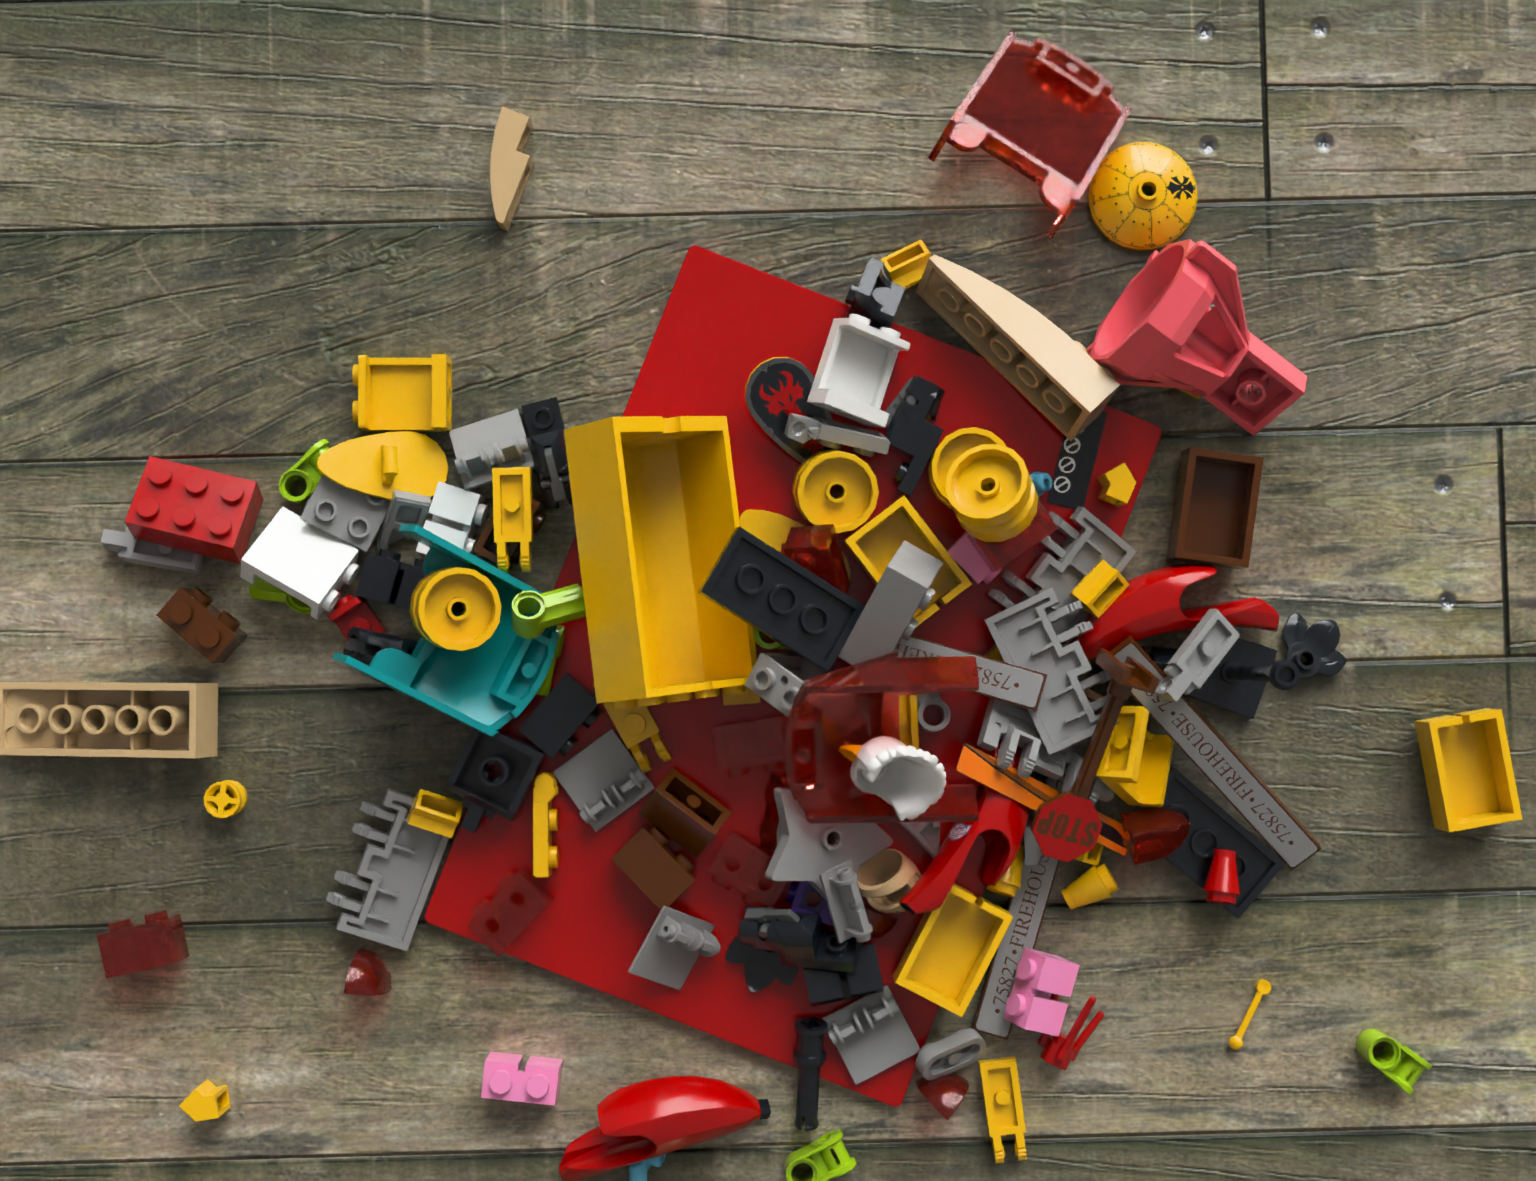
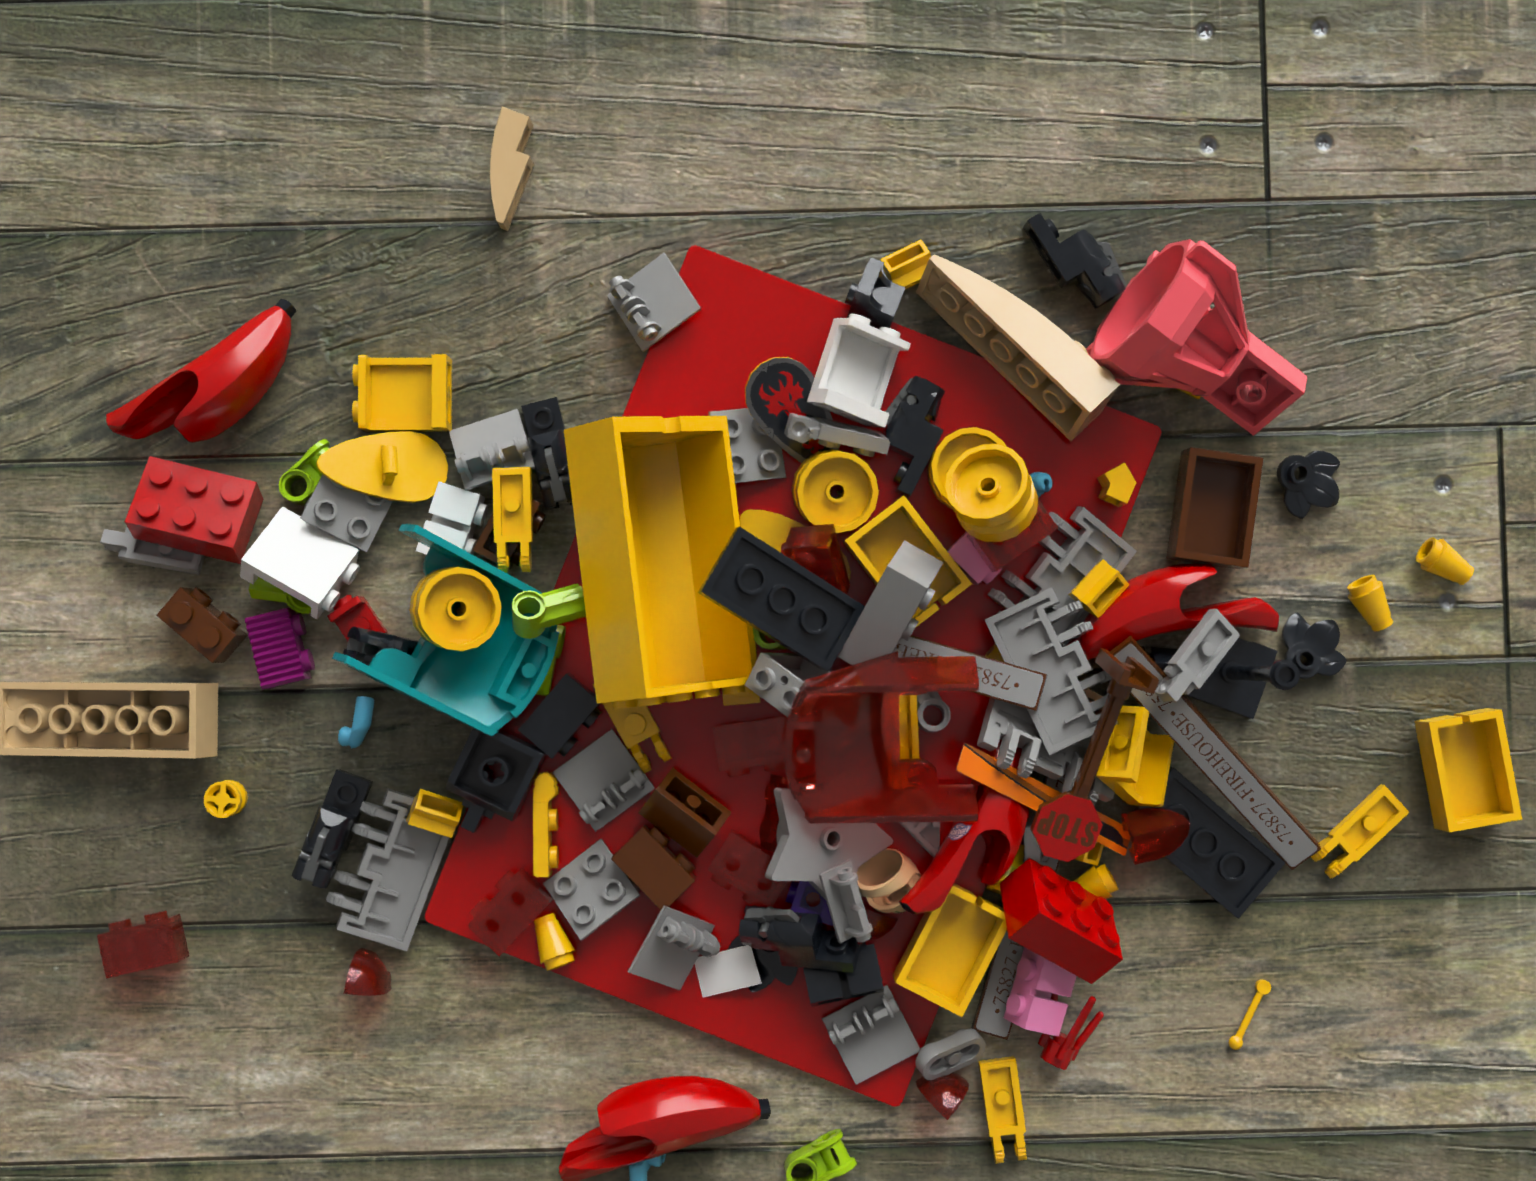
yellow piece [179,1079,231,1122] -> none
black piece [356,549,425,610] -> none
light grey tile [377,489,431,551] -> none
bright pink piece [481,1052,563,1106] -> none
black pin [793,1016,828,1131] -> none
white hair [839,736,947,821] -> none
clear red windscreen [928,31,1132,238] -> none
black sticker [1047,411,1107,509] -> none
yellow dish [1088,142,1197,251] -> none
red cone [1203,849,1240,905] -> none
lime piece [1356,1029,1432,1095] -> none
none -> red piece [106,299,297,443]
none -> magenta brick [245,608,315,690]
none -> black plate [291,769,373,889]
none -> medium azure arm [338,696,375,749]
none -> yellow cone [534,913,575,971]
none -> light grey hinge [543,839,640,941]
none -> light grey hinge [607,253,701,352]
none -> white sticker [694,945,762,998]
none -> light grey hinge [708,408,786,485]
none -> red brick [1000,858,1123,984]
none -> black plate [1023,213,1126,309]
none -> black plate [1277,451,1340,519]
none -> yellow hinge [1311,784,1409,879]
none -> yellow cone [1347,575,1393,632]
none -> yellow cone [1416,537,1474,585]

